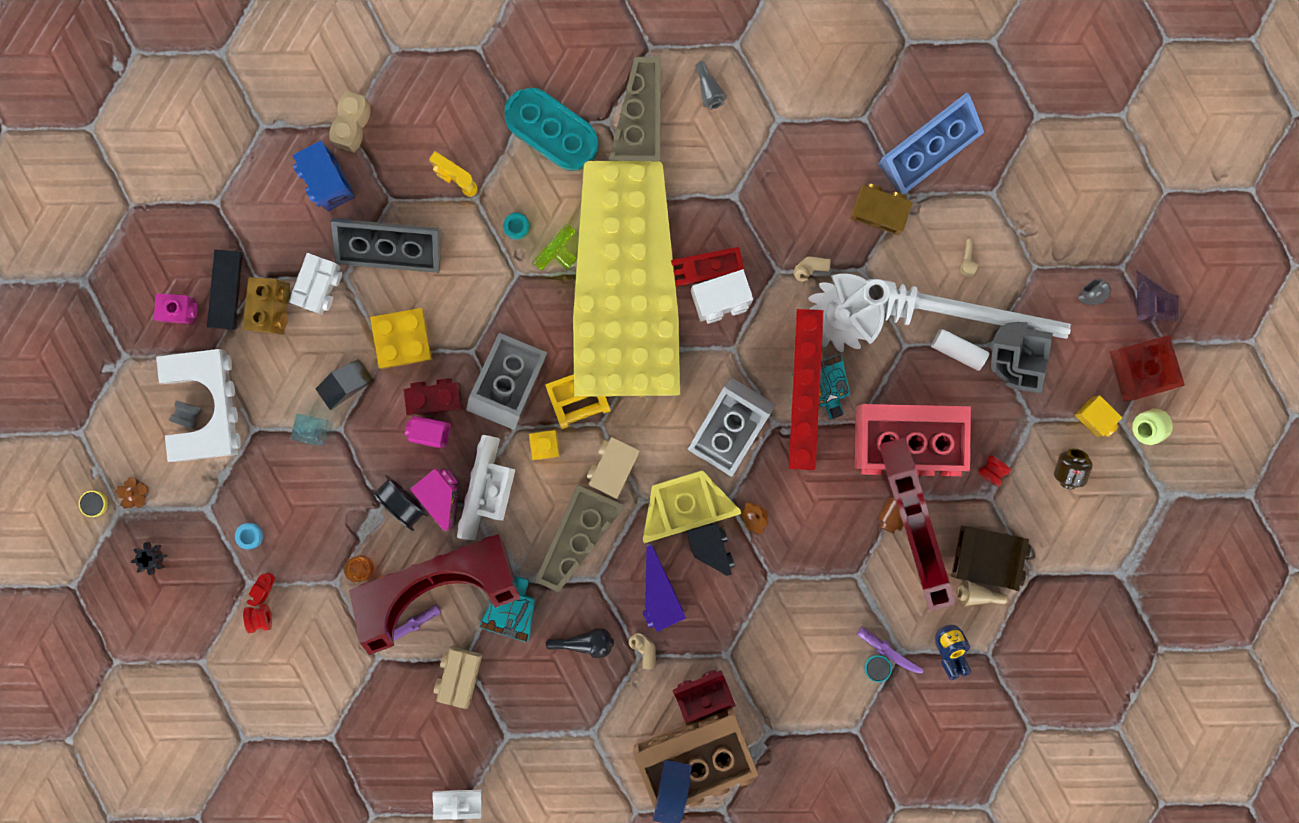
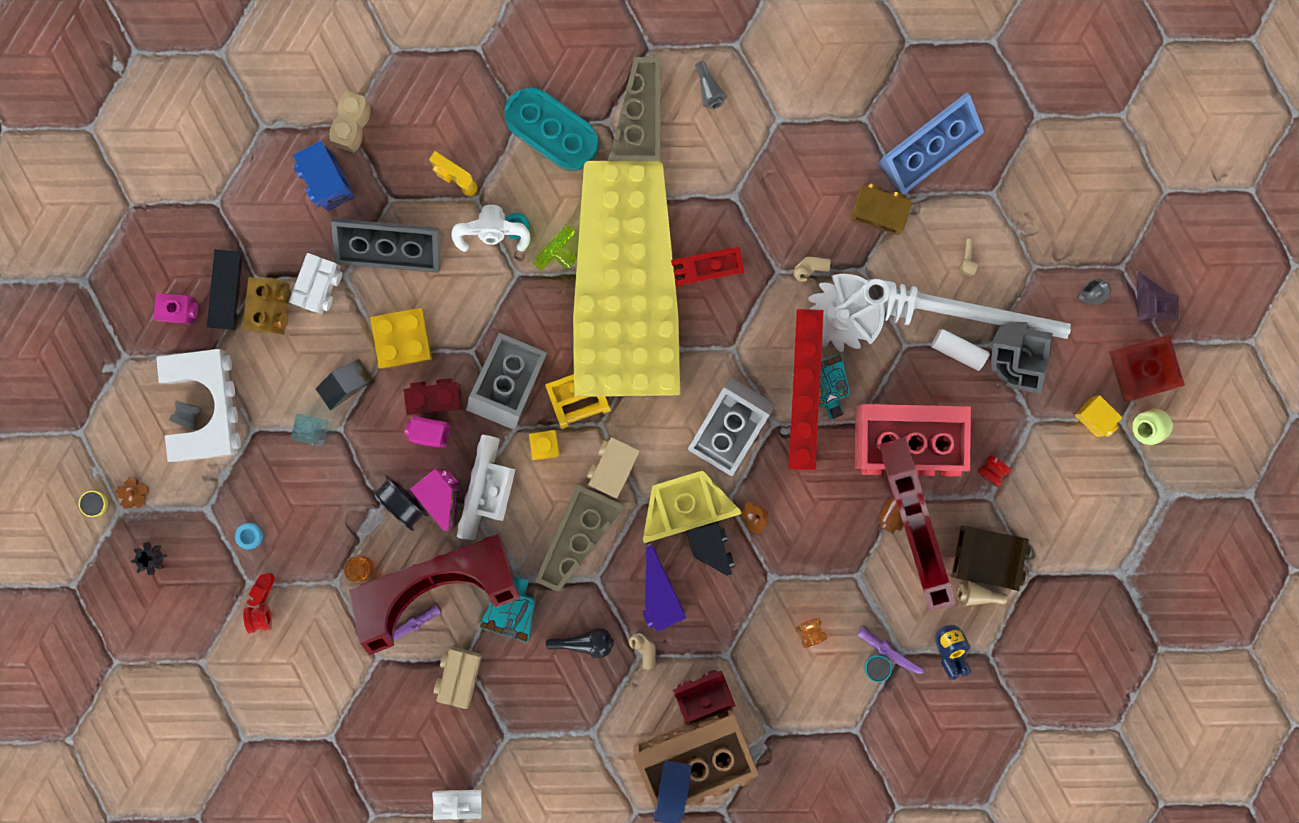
white brick [691,270,753,324] -> none
dark brown head [1054,448,1093,489] -> none
none -> white piece [451,205,531,252]
none -> clear orange wheel [795,618,828,648]

